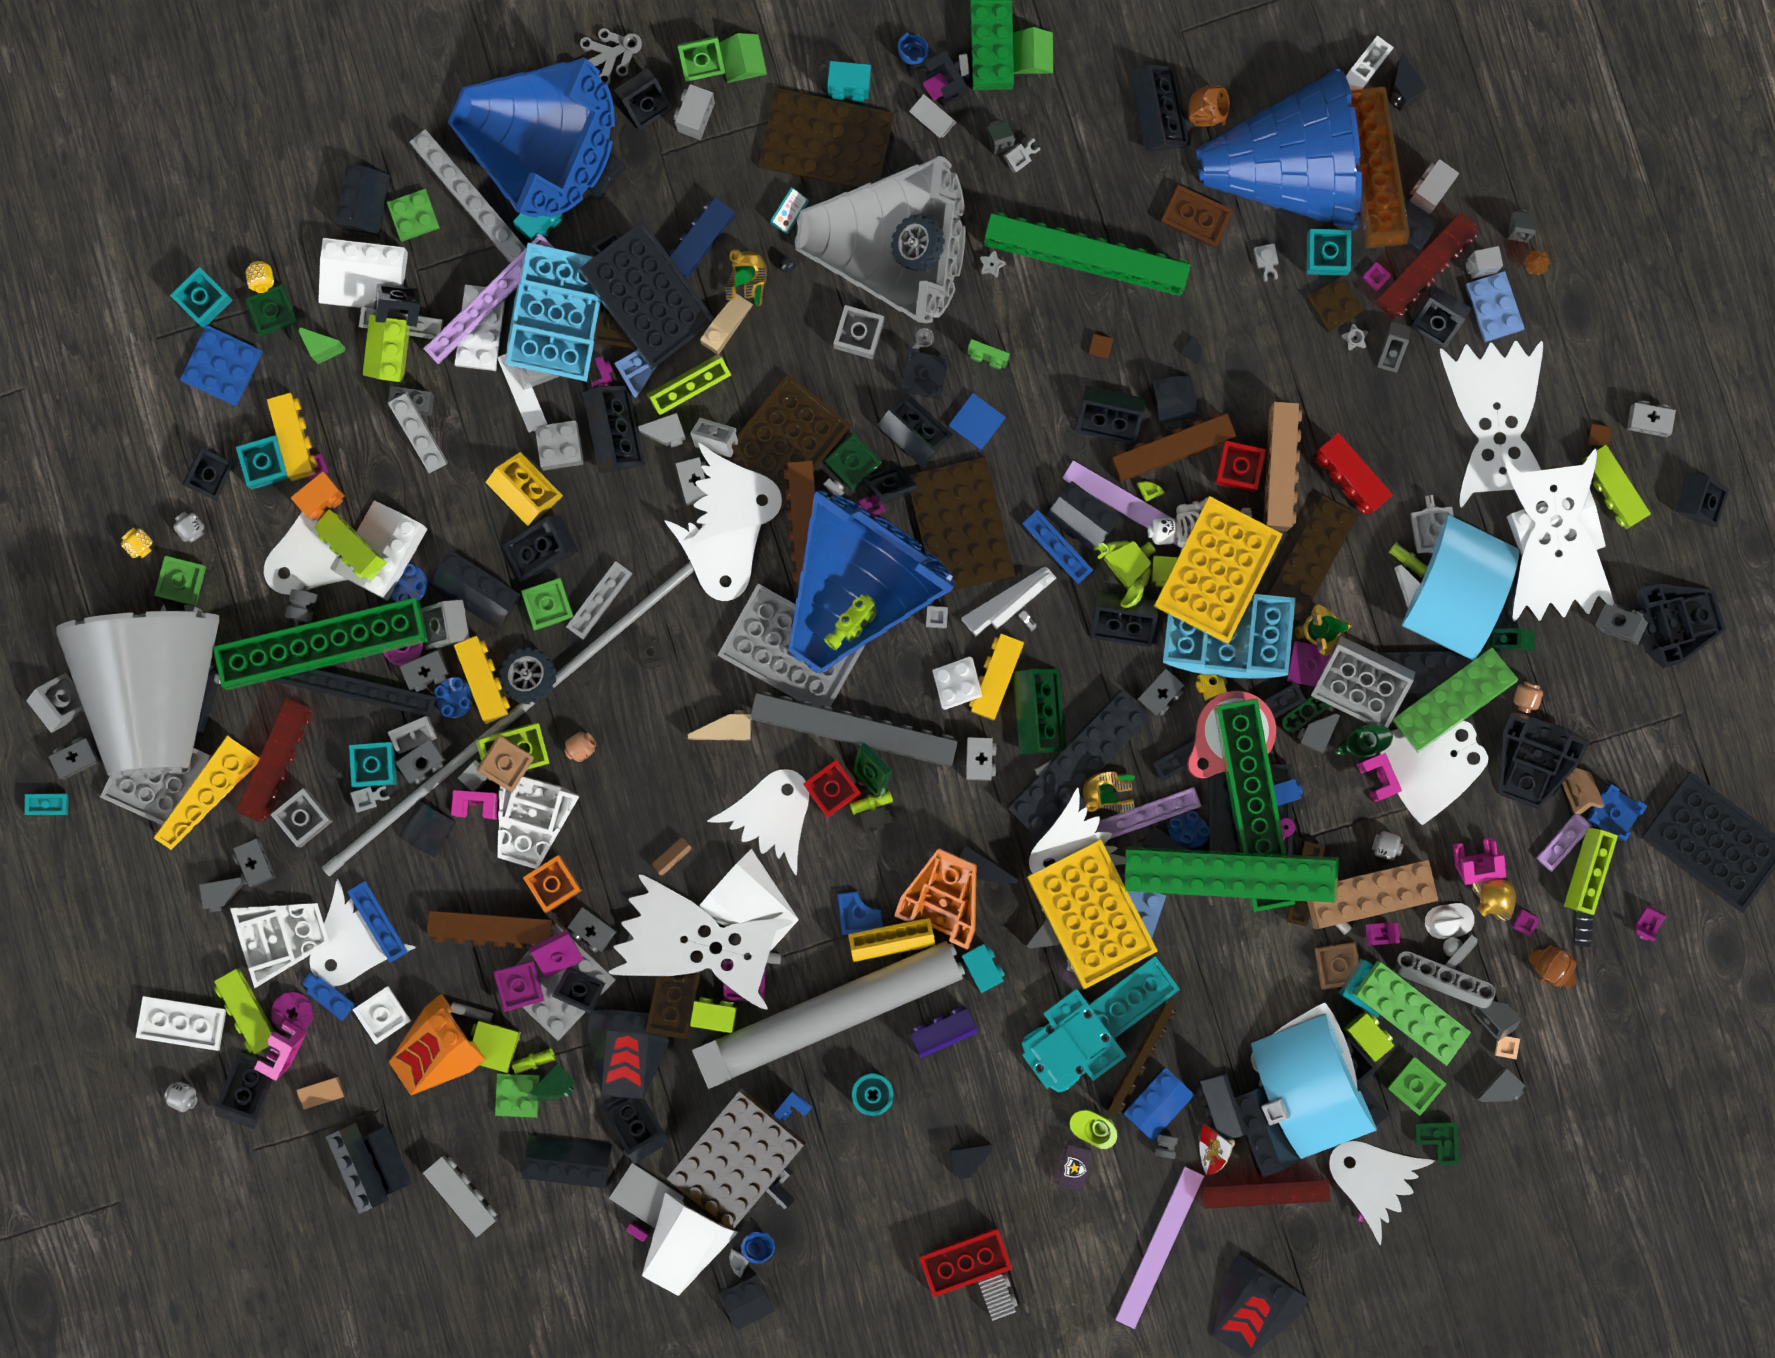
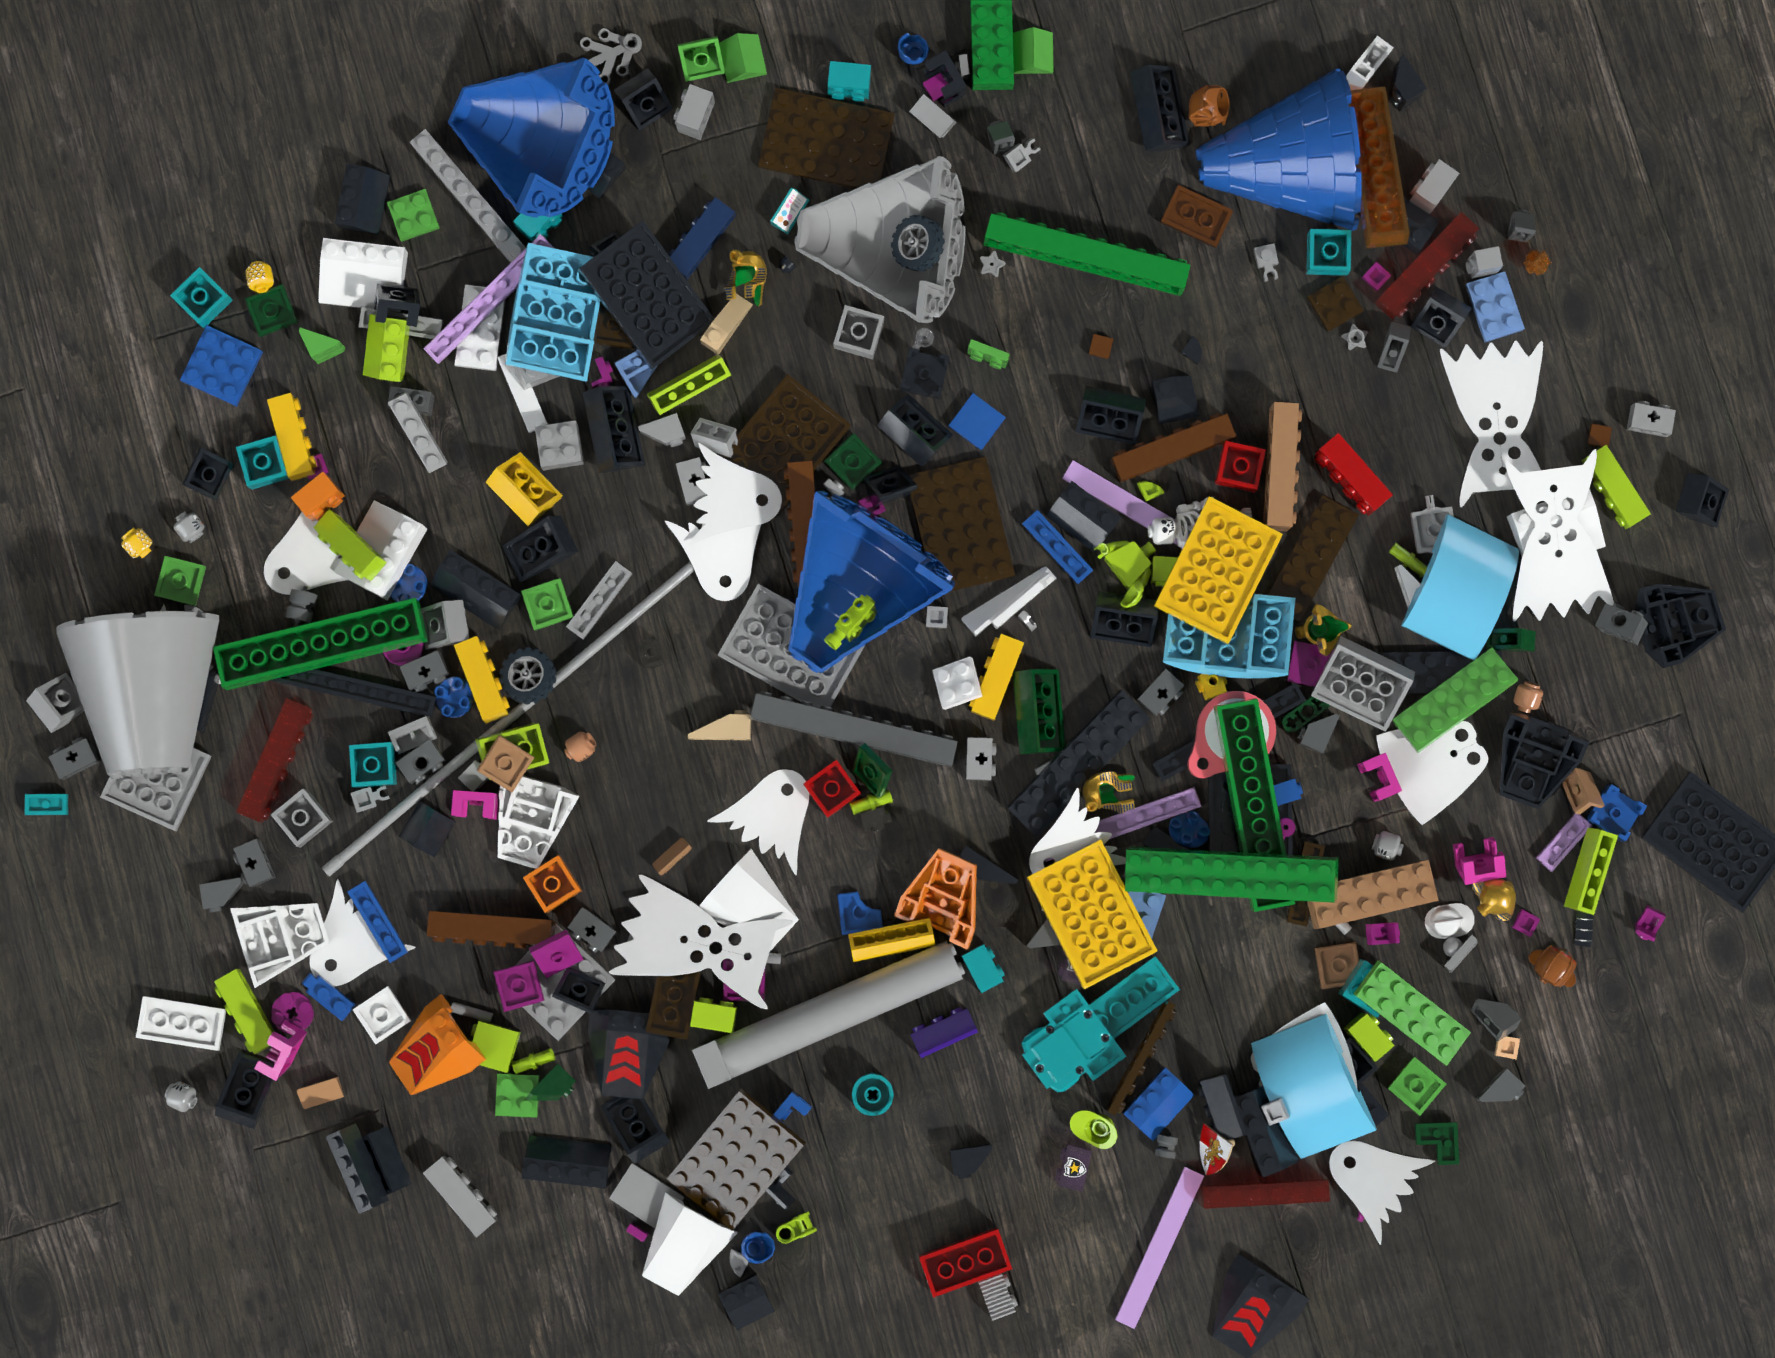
yellow wing [153,736,261,850] -> none
dark green hair [1334,725,1393,757] -> none
light grey beam [1395,951,1496,1008] -> none
none -> lime piece [776,1211,817,1244]

